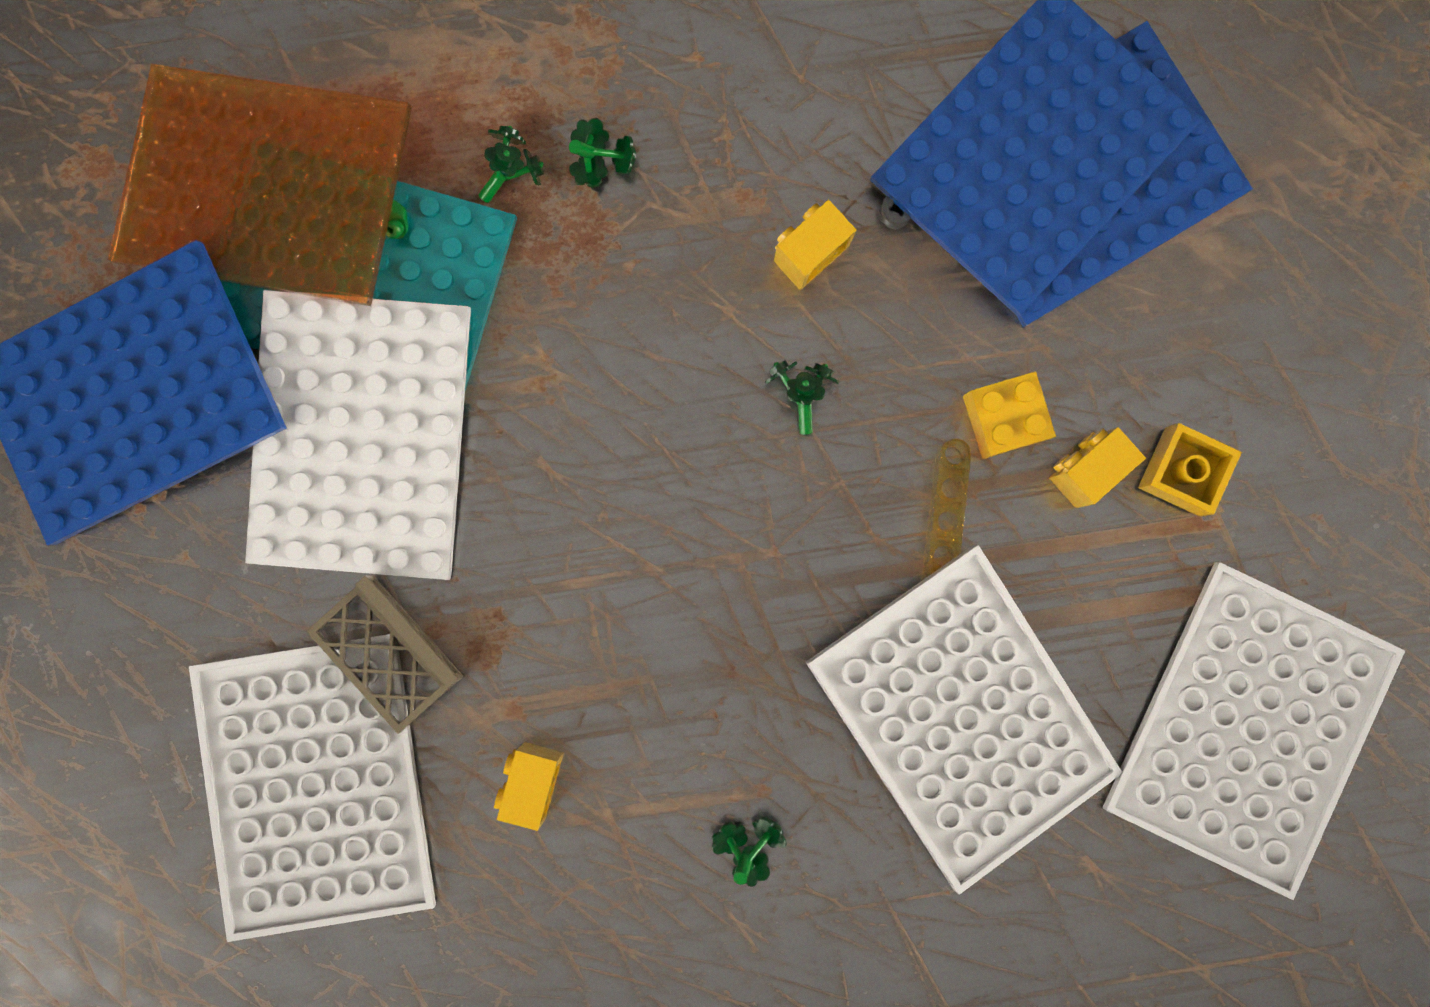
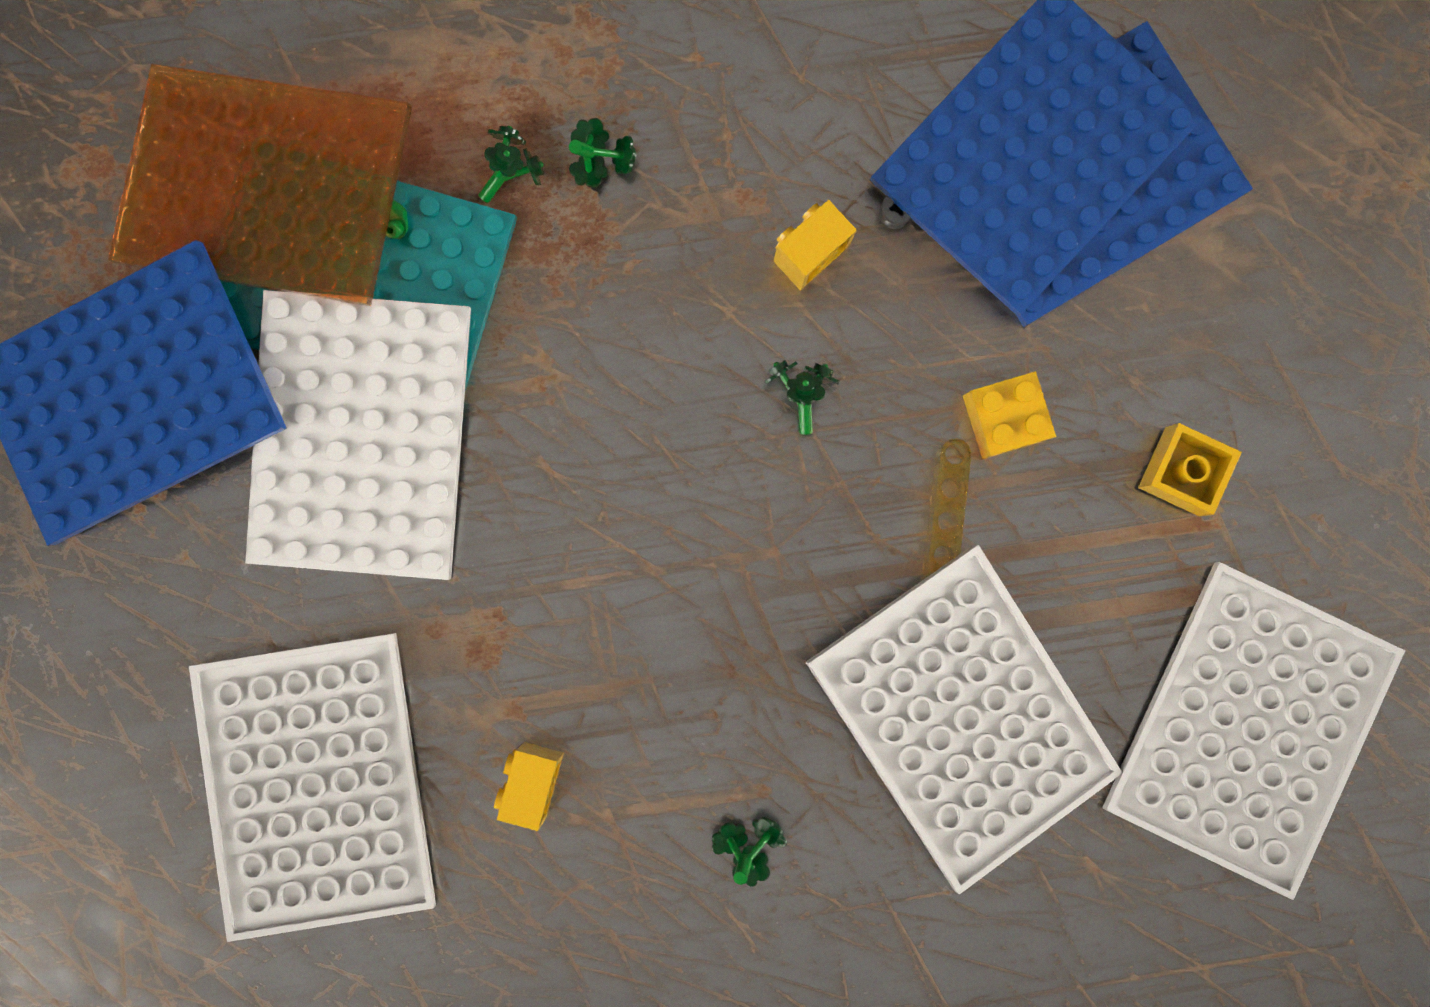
dark tan fence [306,575,464,734] -> none
yellow brick [1049,427,1146,508] -> none

